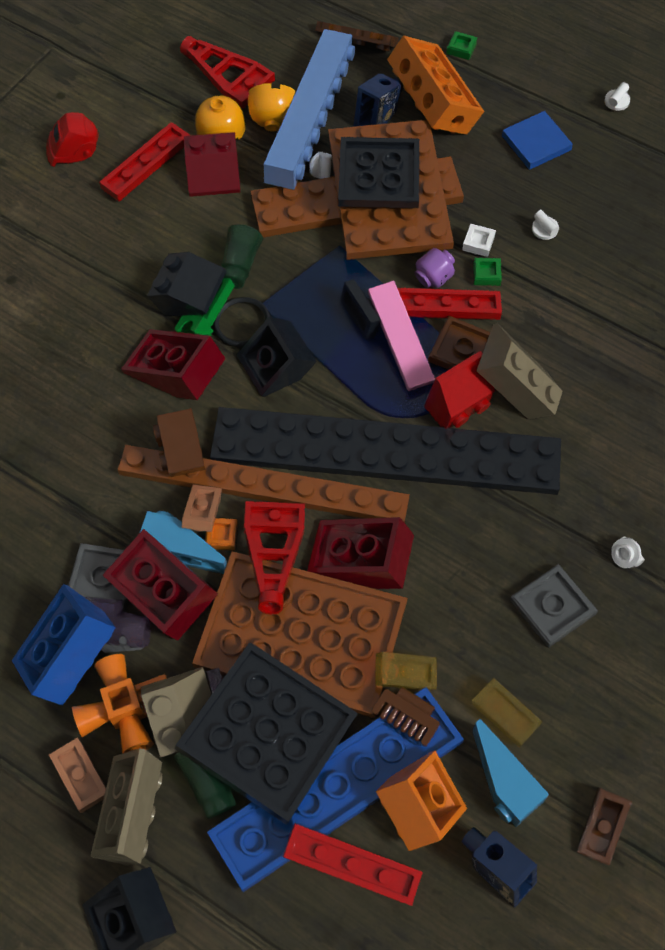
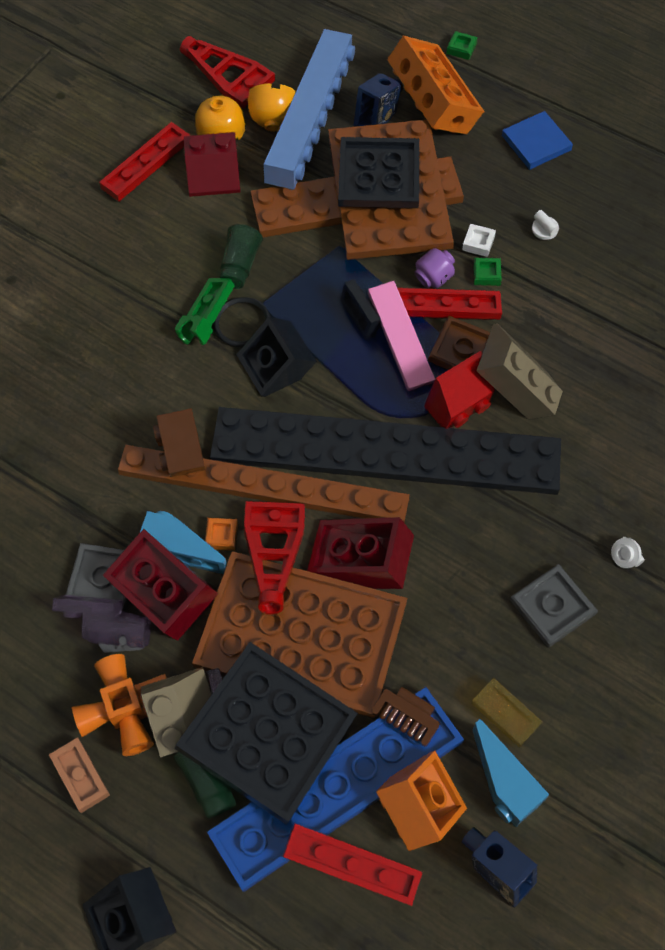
blue slope [12,584,116,706] -> none
red helmet [46,112,99,167] -> none
dark tan slope [90,748,163,866] -> none
dark red slope [121,329,225,400] -> none
black slope [147,252,227,316] -> none
nougat plate [182,484,222,532] -> none
white plate [309,152,332,179] -> none
reddish brown wing [315,21,399,51] -> none
clear yellow plate [376,652,437,691] -> none
reddish brown slope [577,787,632,865] -> none
white plate [605,82,630,111] -> none

